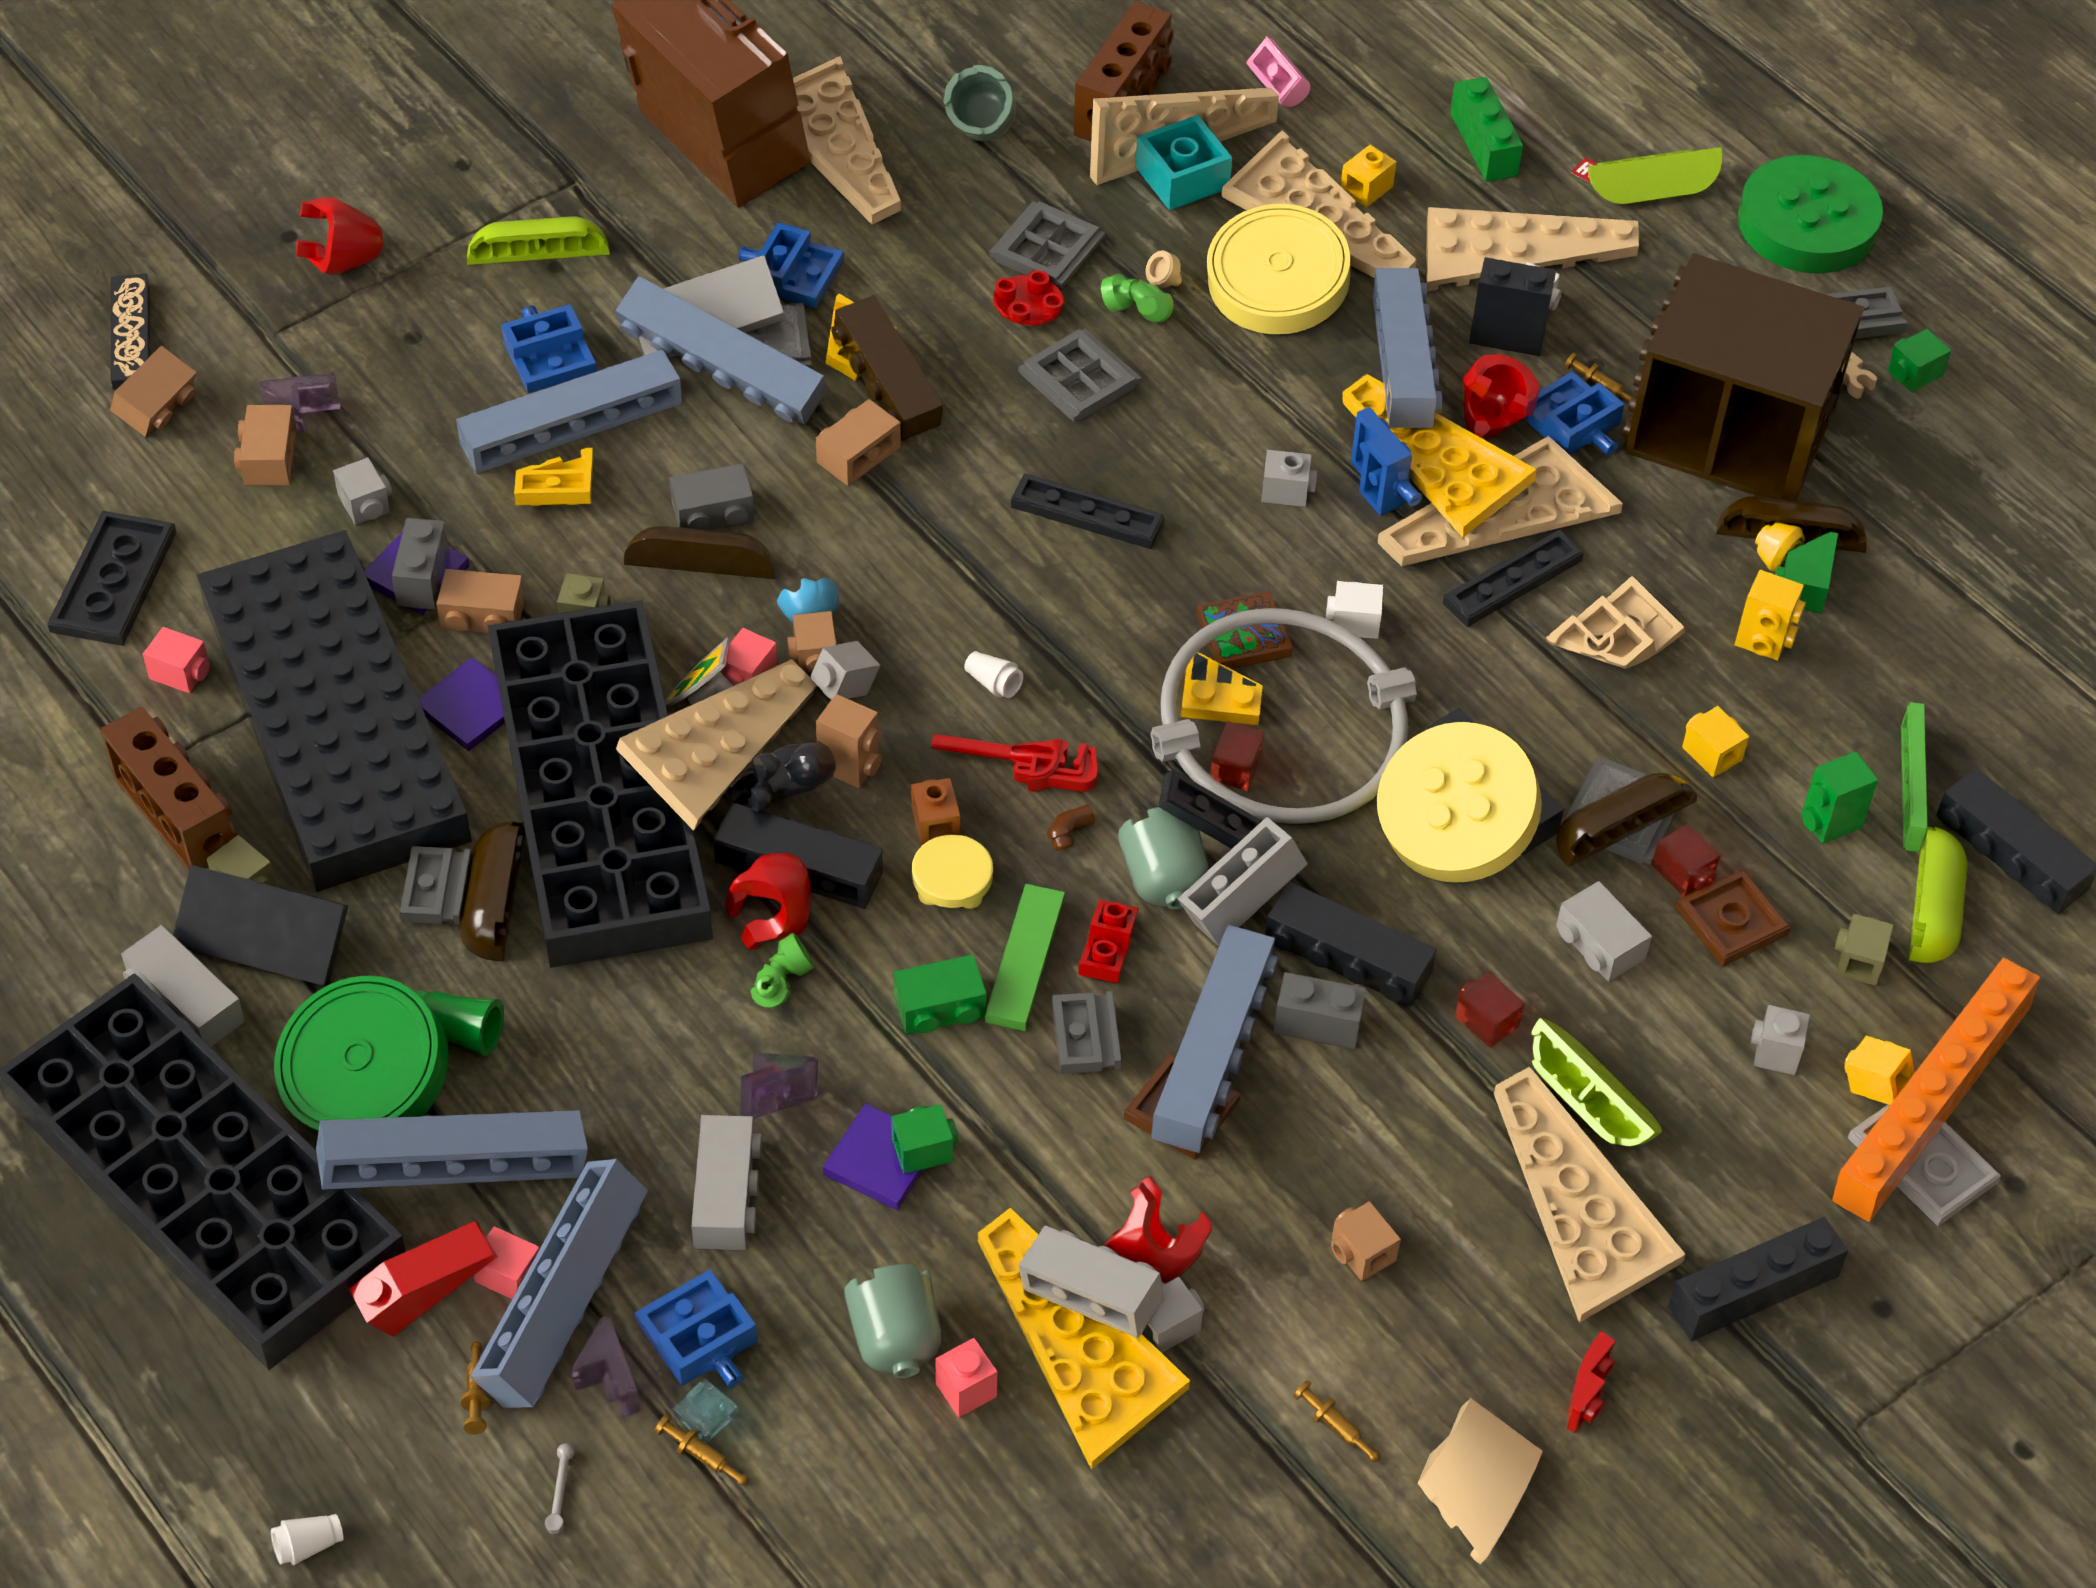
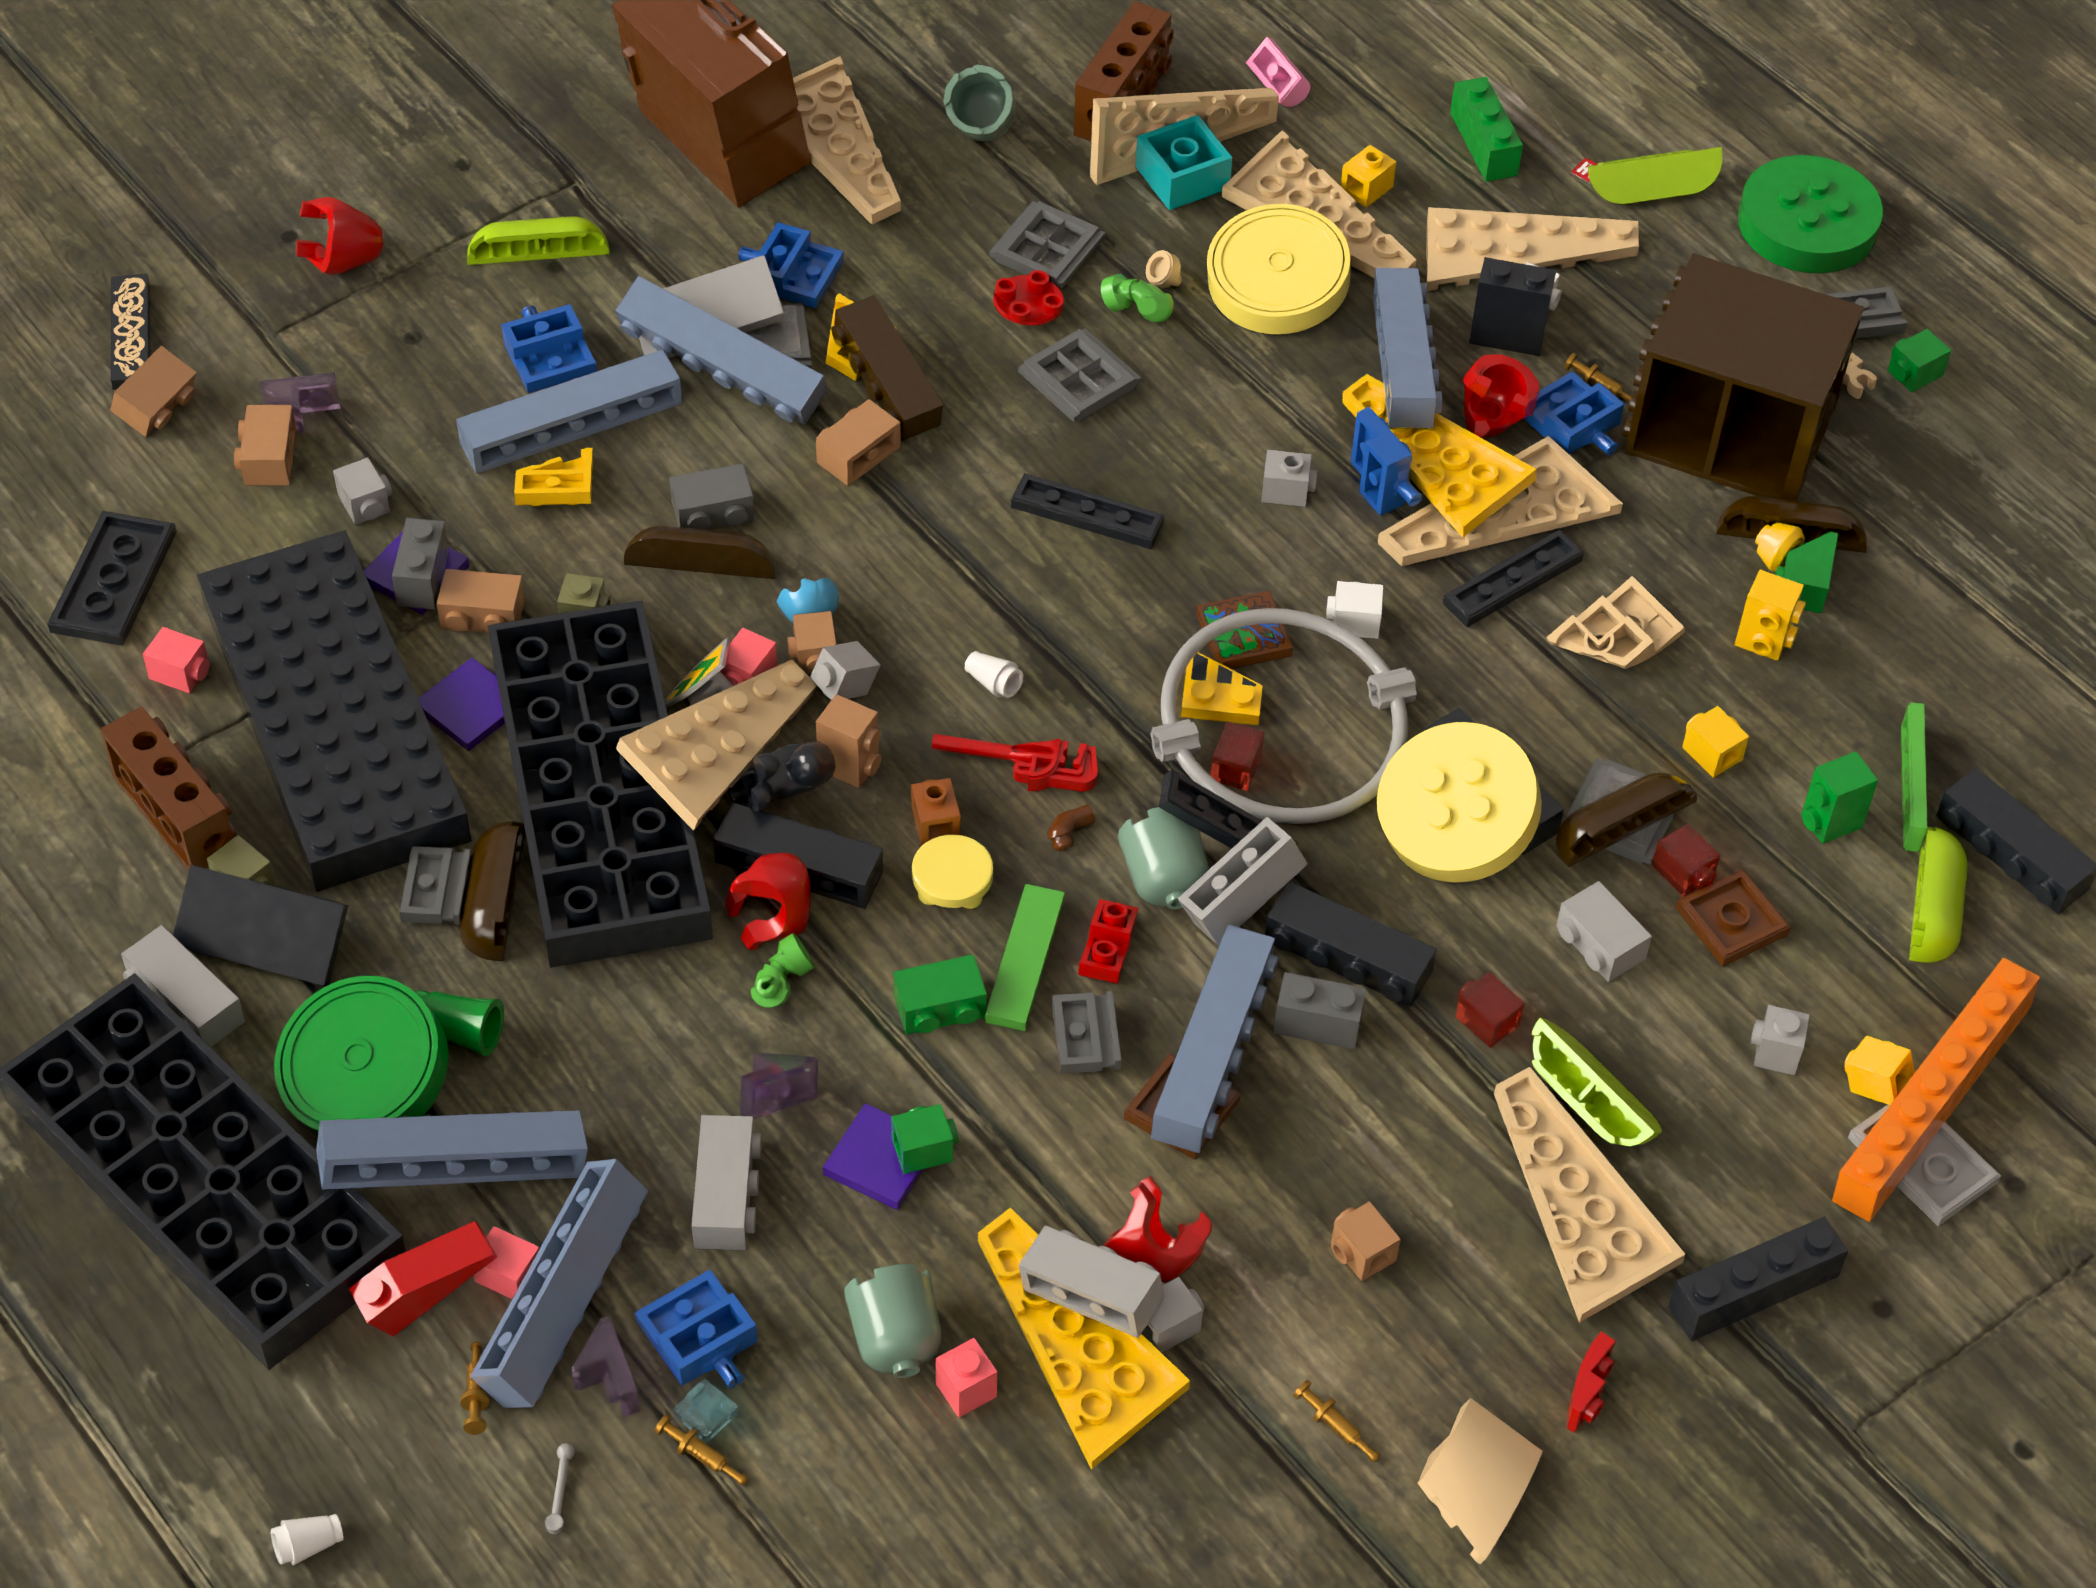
olive brick [1834,913,1894,986] -> none

